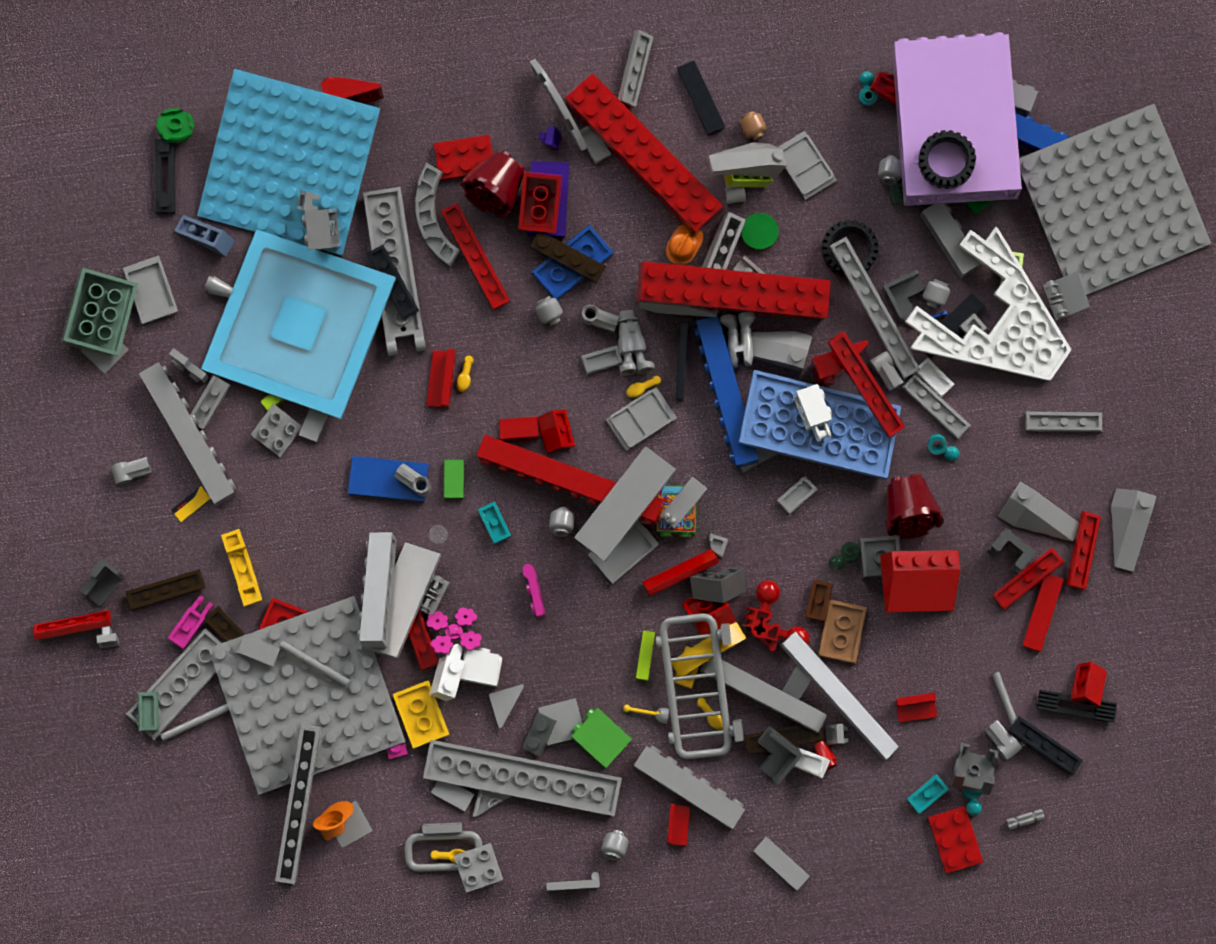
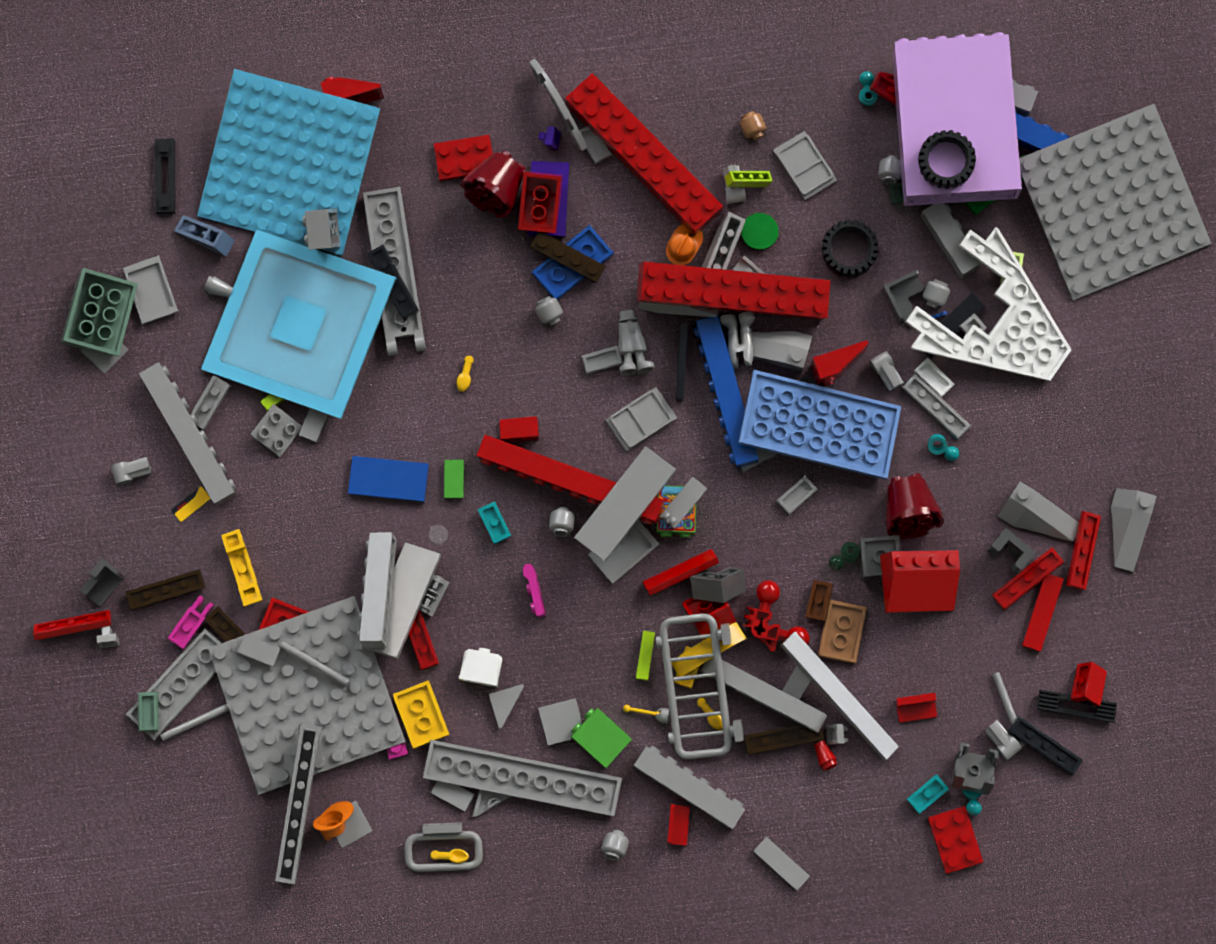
green tile [156,108,194,143] -> none
light grey plate [169,348,209,383] -> none
light grey tile [297,190,320,211] -> none
light grey piece [394,463,432,497] -> none
light grey tile [415,162,461,266] -> none
red panel [426,349,456,409] -> none
dark pink plant [427,608,482,654] -> none
white brick [429,644,465,701] -> none
red plate [441,202,510,311] -> none
light grey hinge [454,843,503,893] -> none
dark grey plate [522,712,557,756] -> none
red panel [537,409,575,453] -> none
light grey hinge [546,872,600,891] -> none
light grey piece [581,305,619,333] -> none
light grey plate [618,30,653,108] -> none
yellow piece [626,376,661,398] -> none
black tile [677,60,725,135] -> none
light grey wedge [707,143,787,178] -> none
light grey tile [709,533,728,558] -> none
dark grey panel [757,726,802,785] -> none
white brick [793,384,832,442] -> none
white tile [794,748,830,778] -> none
red plate [827,331,905,438] -> none
light grey tile [829,237,920,379] -> none
light grey axle [1006,809,1045,830] -> none
light grey tile [1025,412,1102,432] -> none
light grey hinge [1043,271,1090,321] -> none

